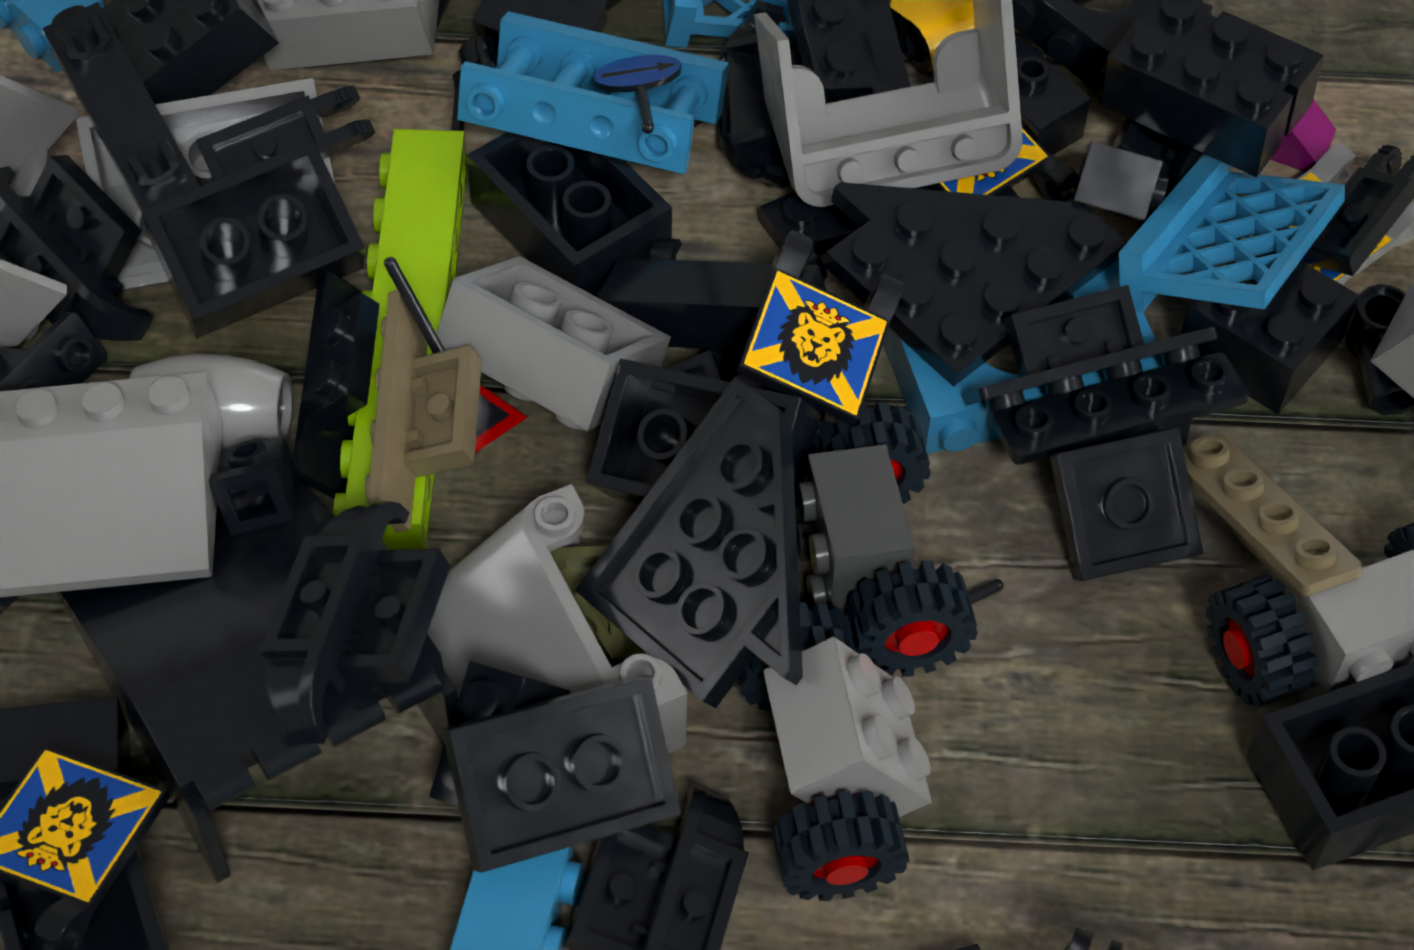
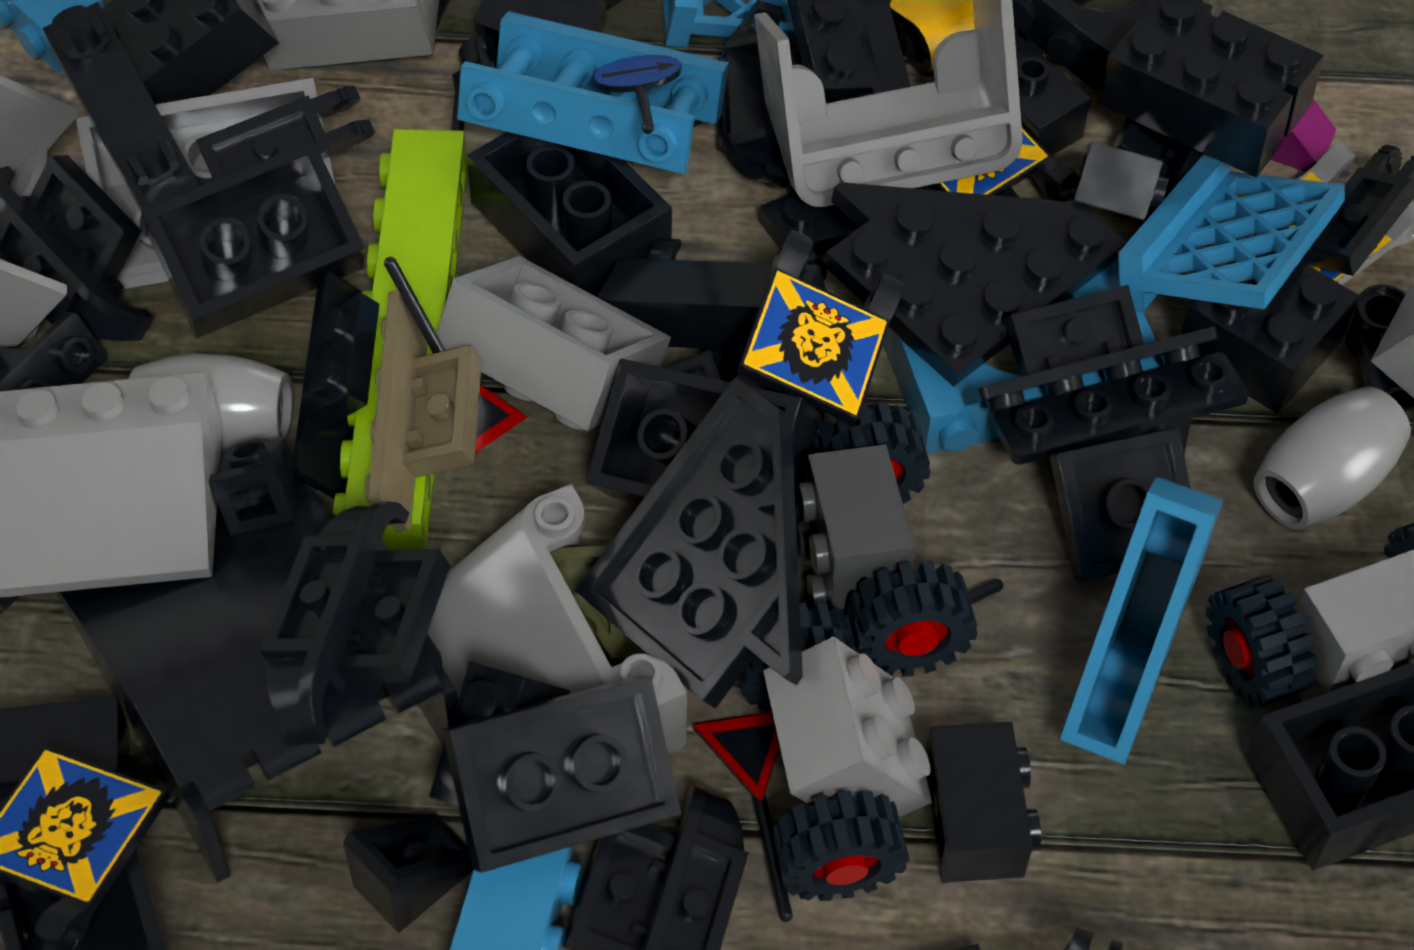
dark tan bracket [1183,434,1362,600] -> none
none -> black slope [343,814,473,933]
none -> black piece [692,712,793,922]
none -> black brick [925,722,1041,883]
none -> dark azure brick [1060,476,1223,765]
none -> light grey piece [1254,386,1411,529]

